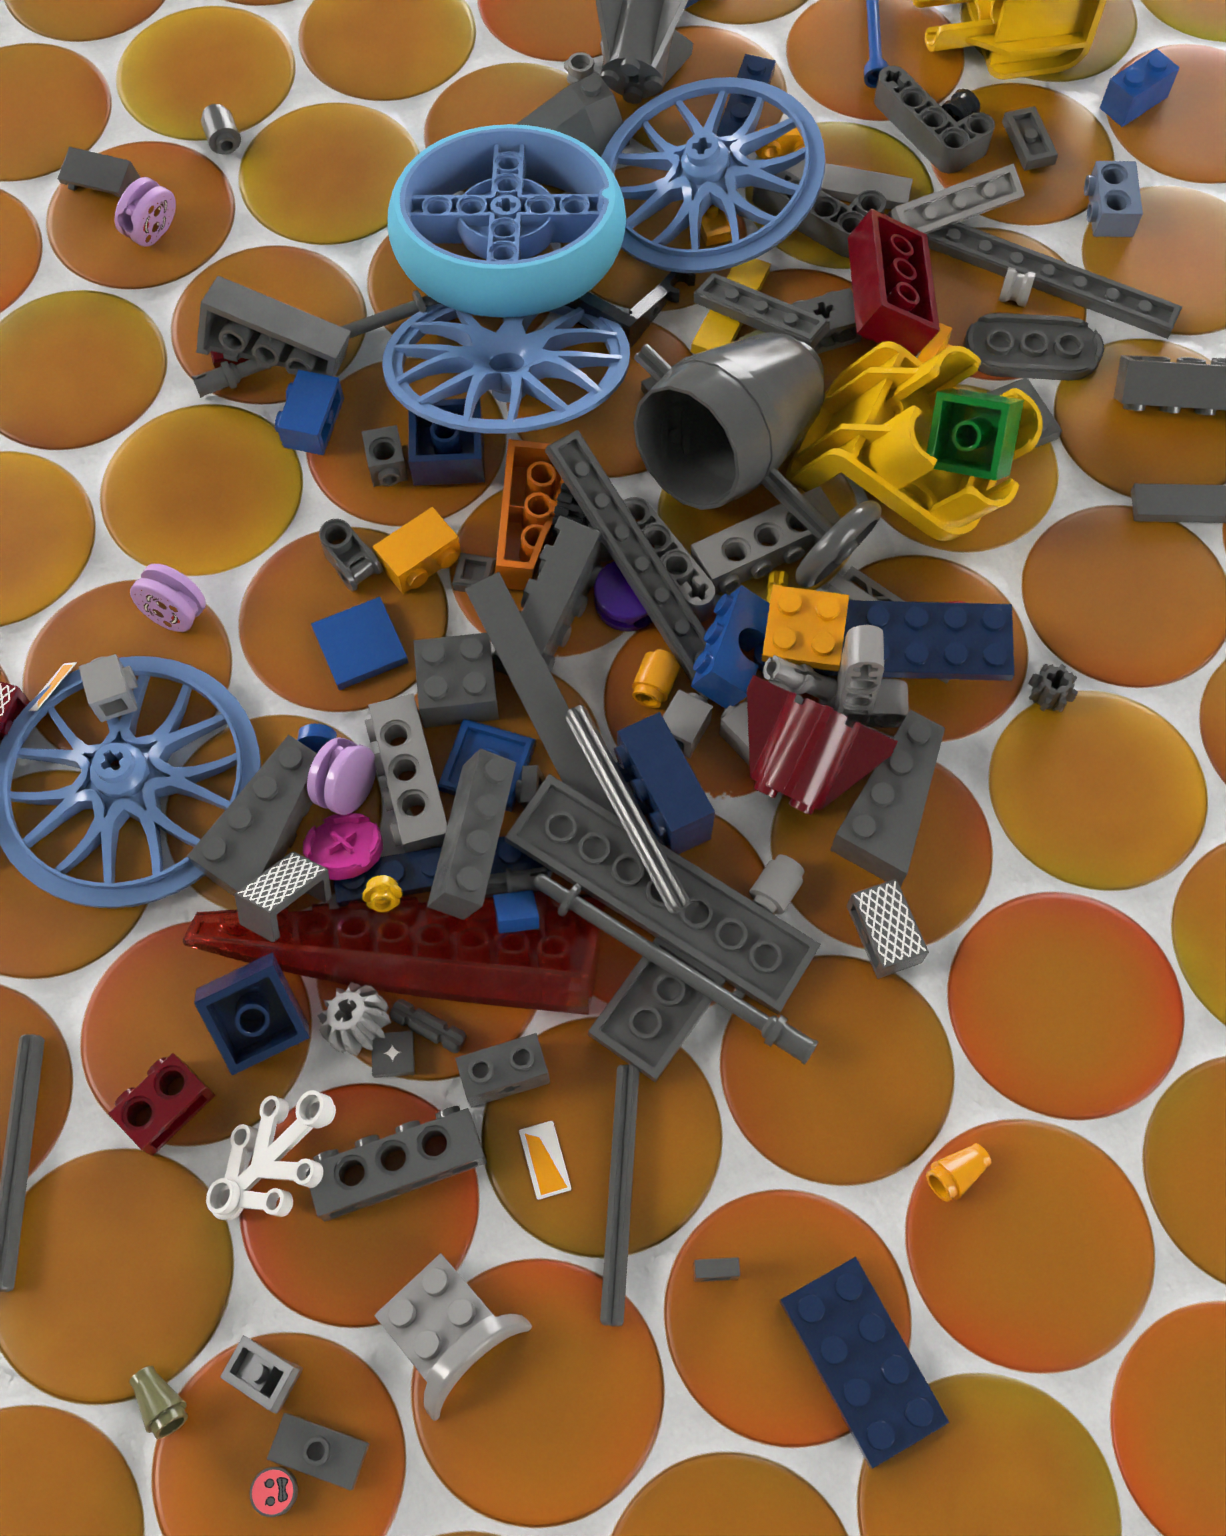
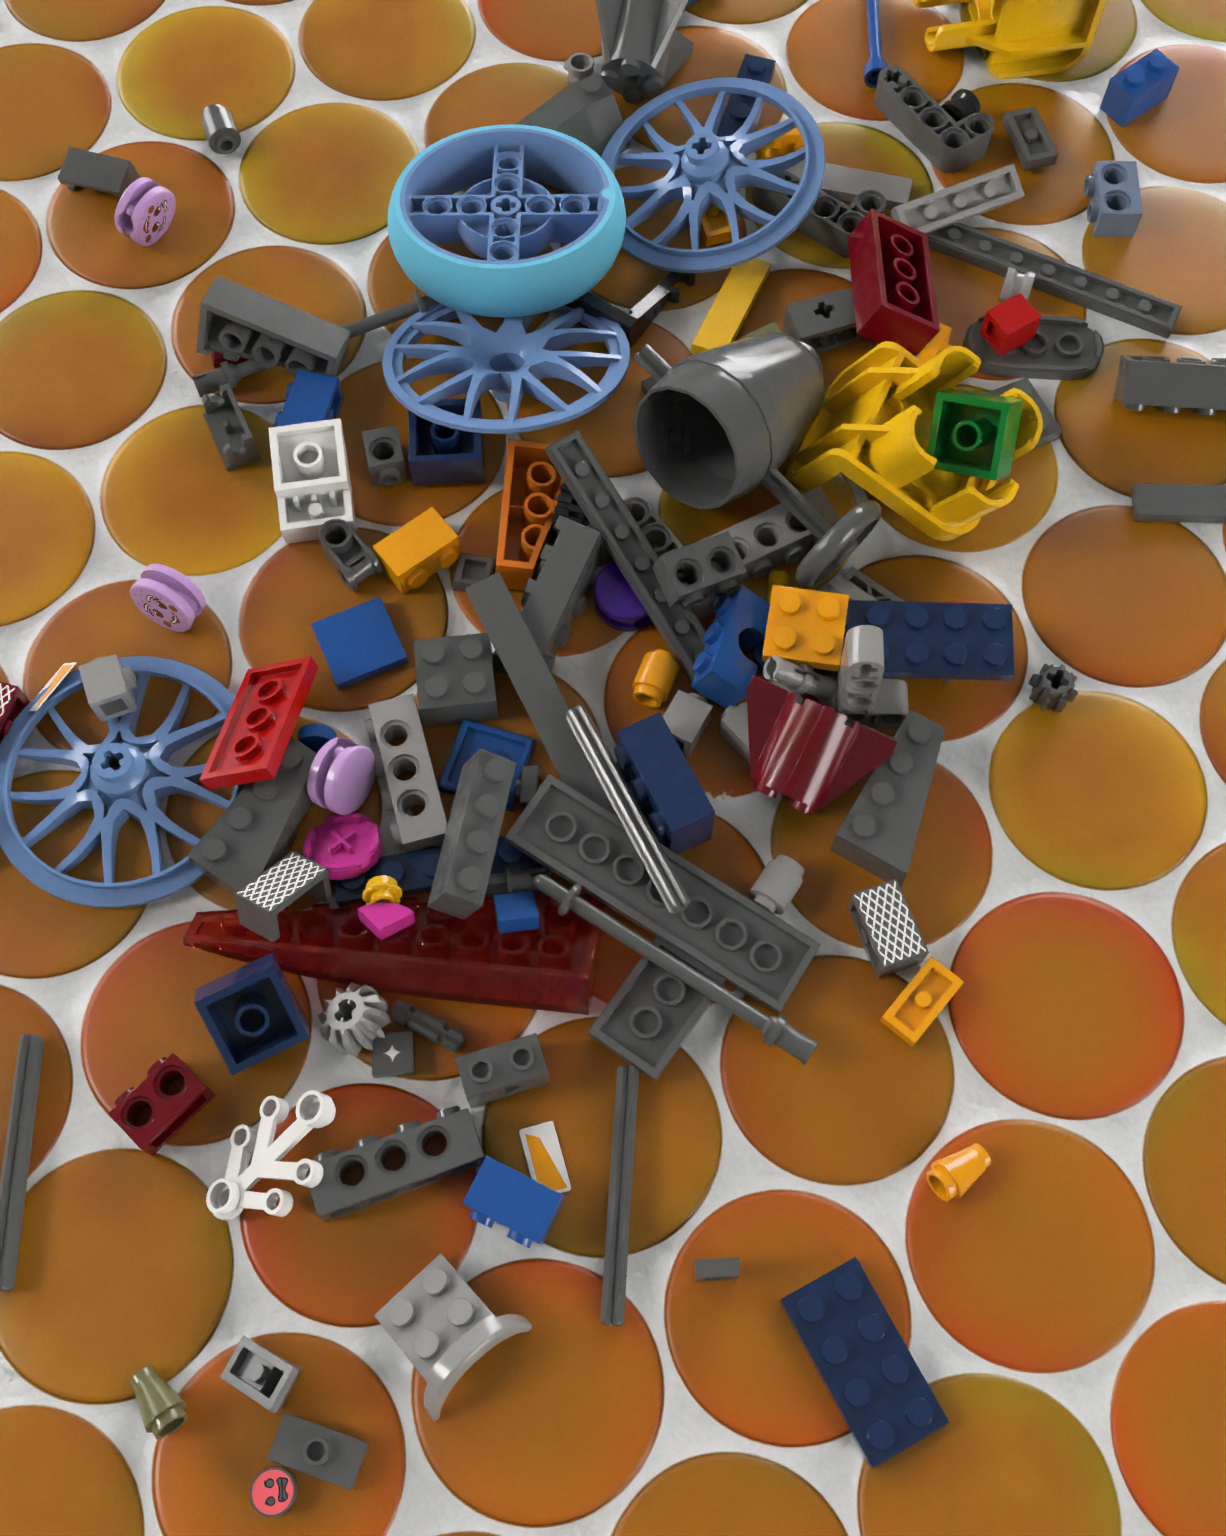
dark grey tile [694,273,830,349] -> none
none -> red plate [199,656,319,790]
none -> dark grey hinge [202,383,261,472]
none -> white slope [268,418,357,544]
none -> dark pink tile [358,902,415,940]
none -> blue brick [462,1155,566,1248]
none -> dark grey brick [652,531,747,608]
none -> light orange plate [879,956,964,1047]
none -> red panel [980,294,1042,357]

